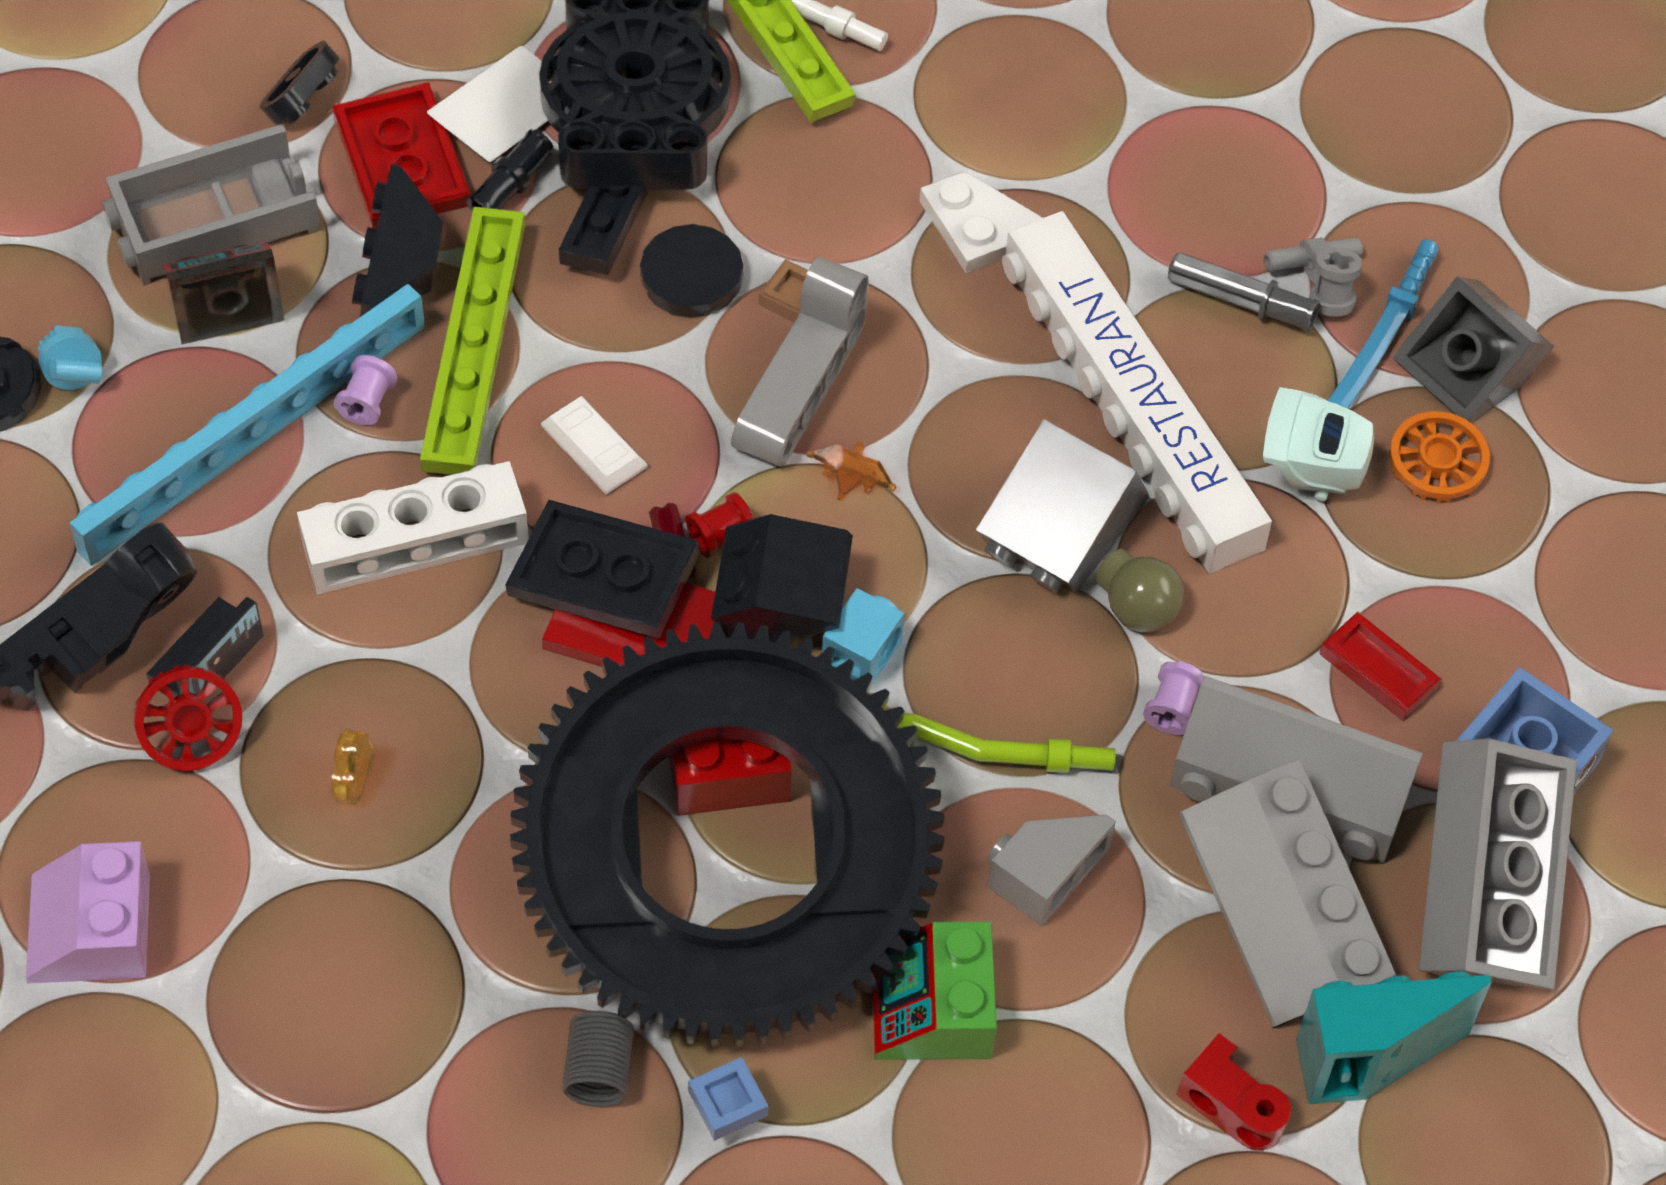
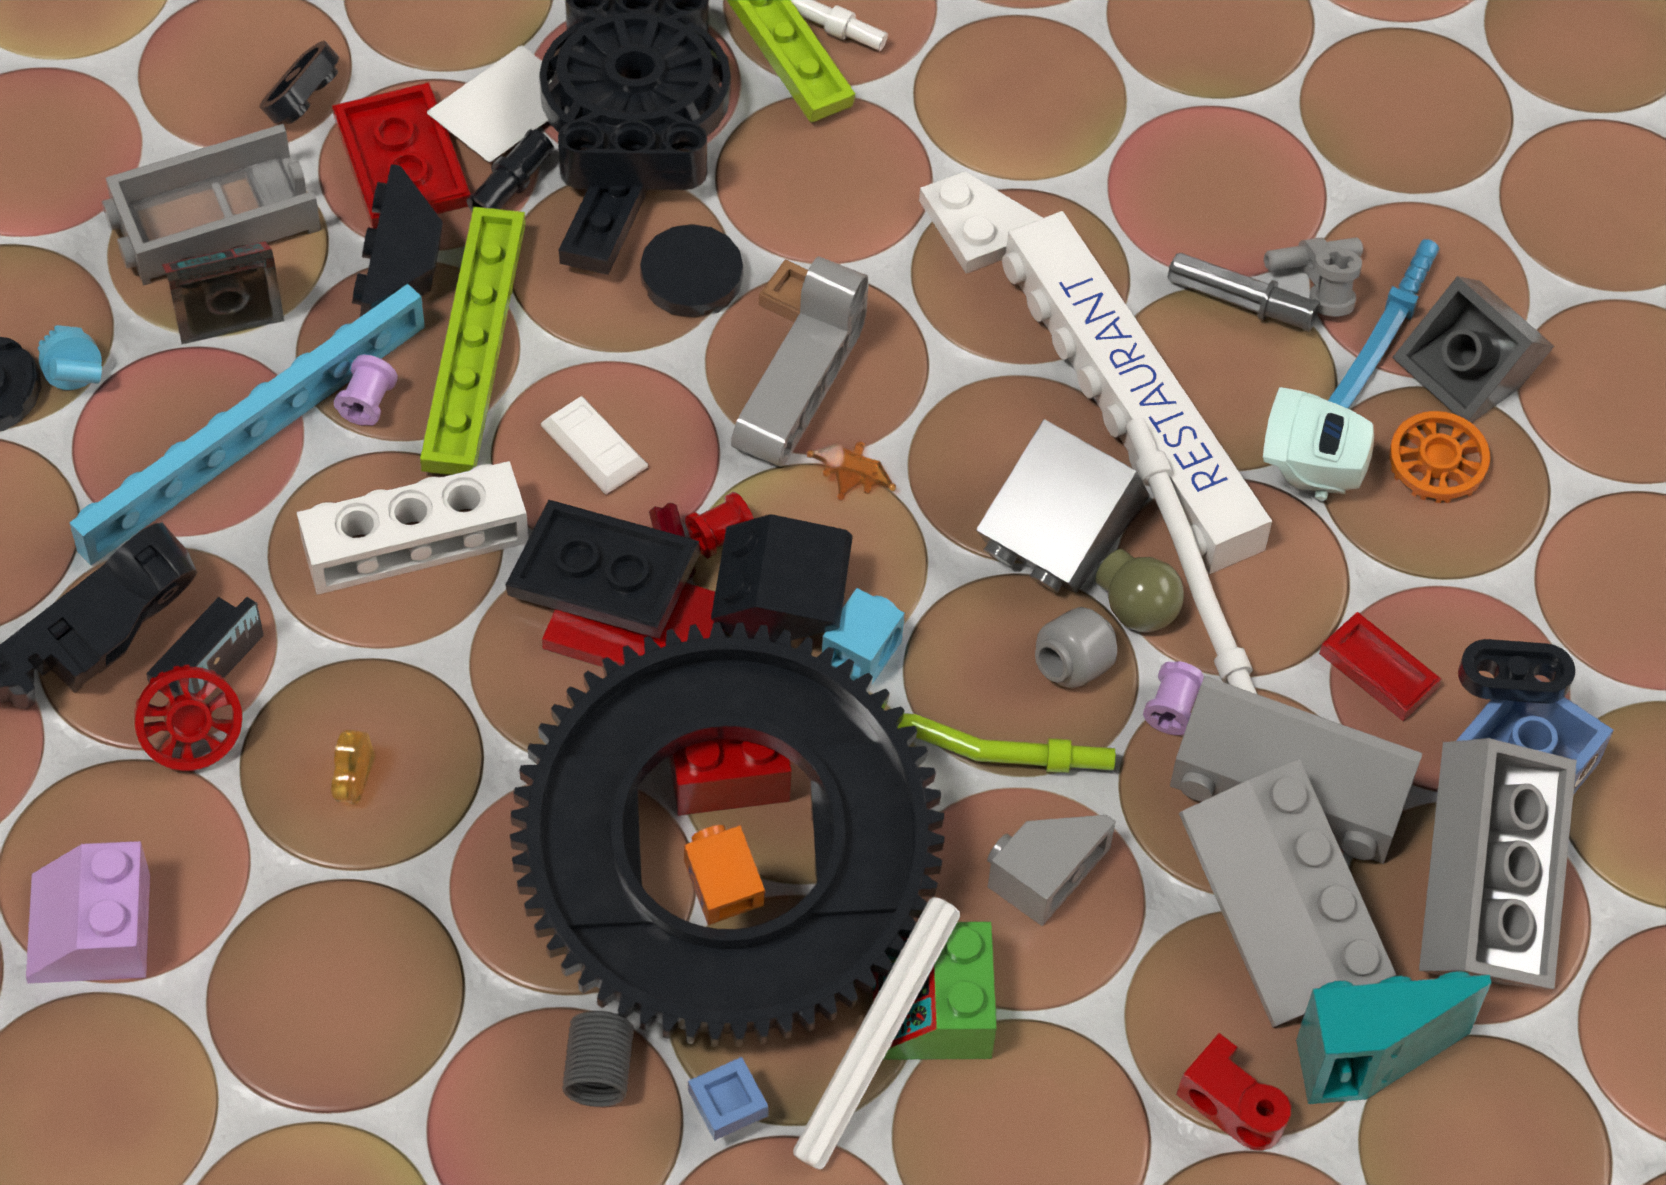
none -> orange brick [684,825,765,925]
none -> white axle [793,897,960,1169]
none -> light grey head [1035,607,1118,689]
none -> white bar [1125,418,1257,694]
none -> black plate [1458,639,1576,703]

